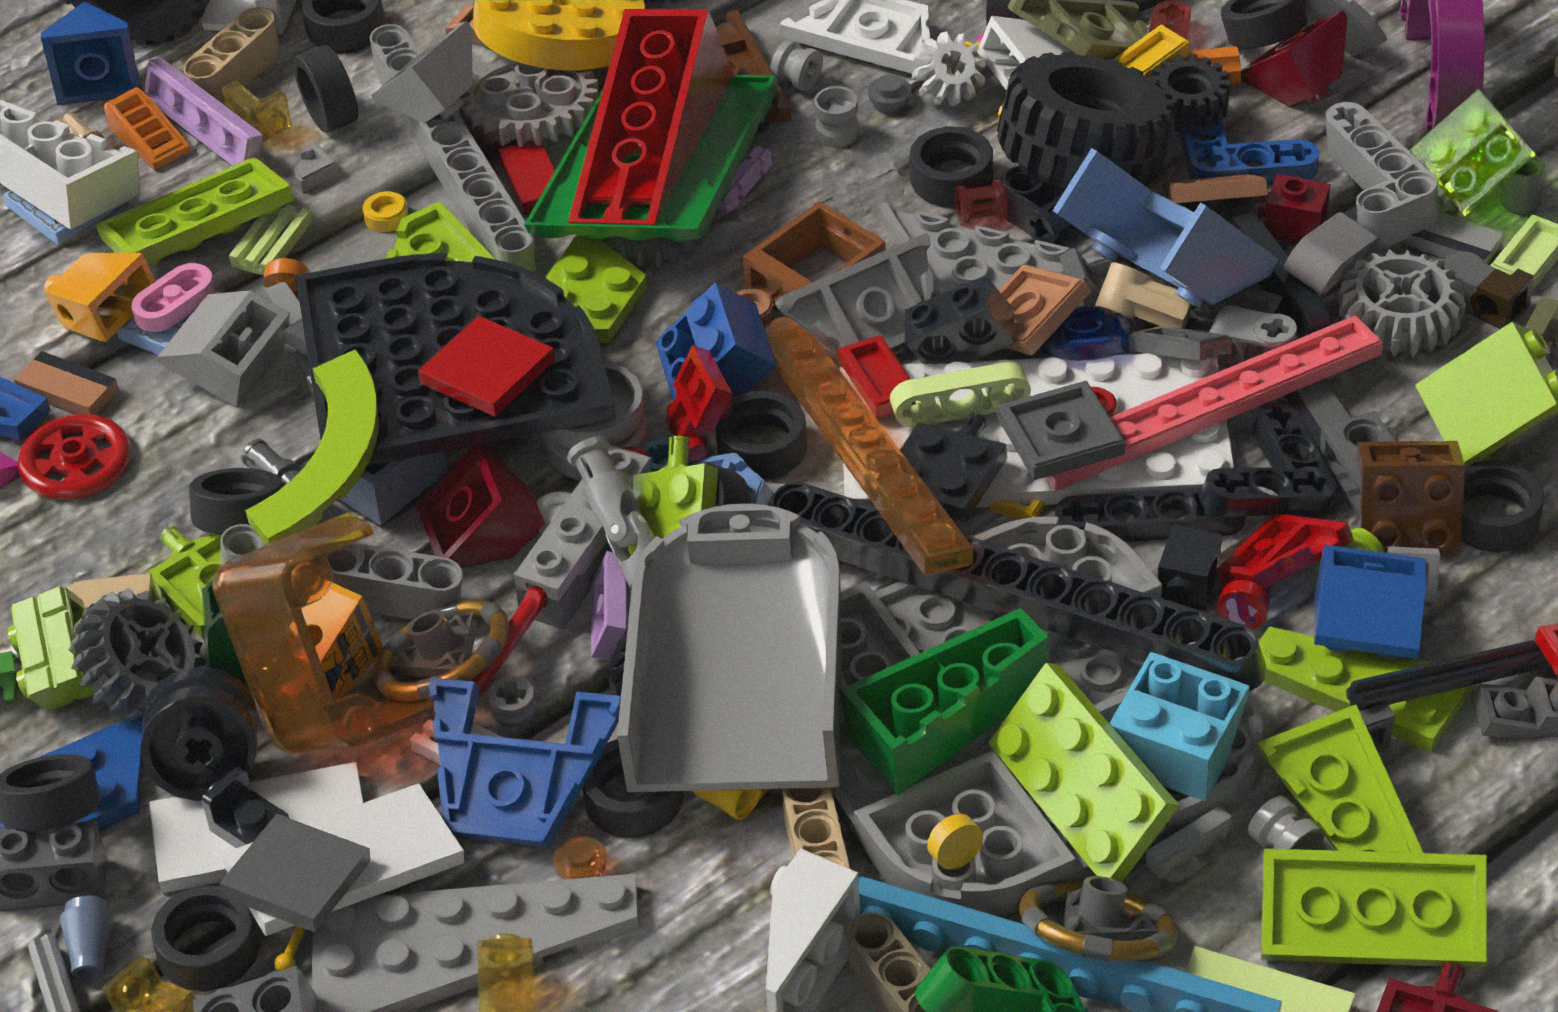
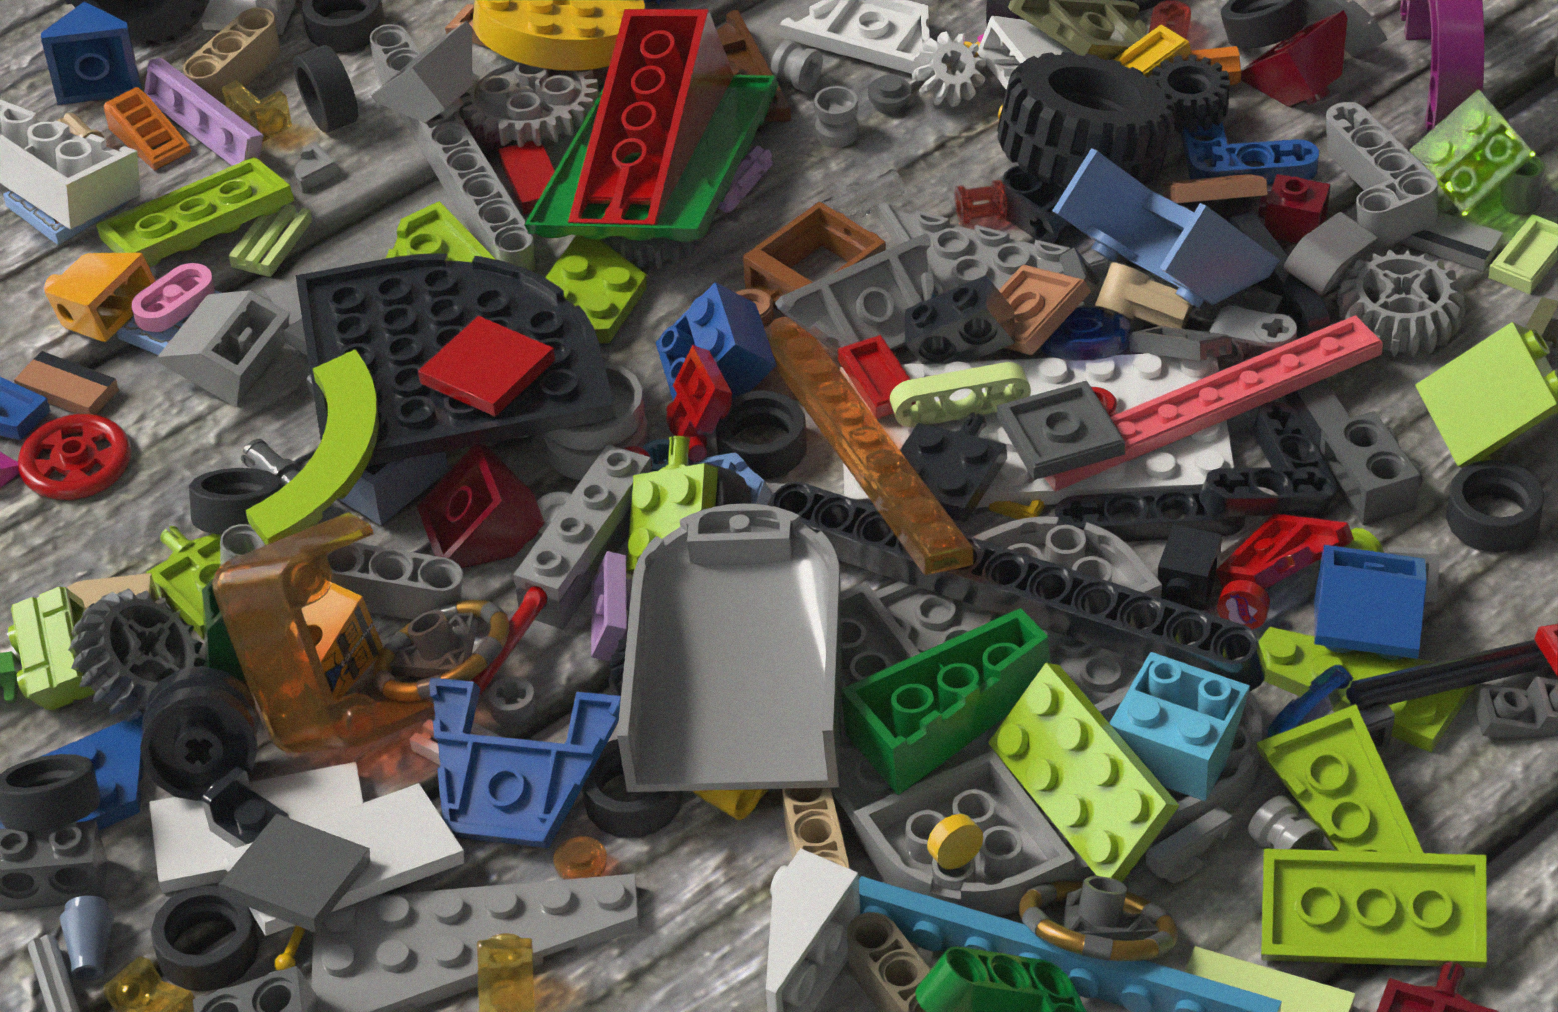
orange tile [263,258,310,294] -> none
yellow tile [363,191,409,233] -> none
light grey piece [567,436,655,590] -> none
black tyre [909,126,993,206] -> none
reddish brown bracket [1357,441,1465,556] -> none
dark brown leg [1443,251,1534,329] -> none
none -> tile [1267,664,1355,738]

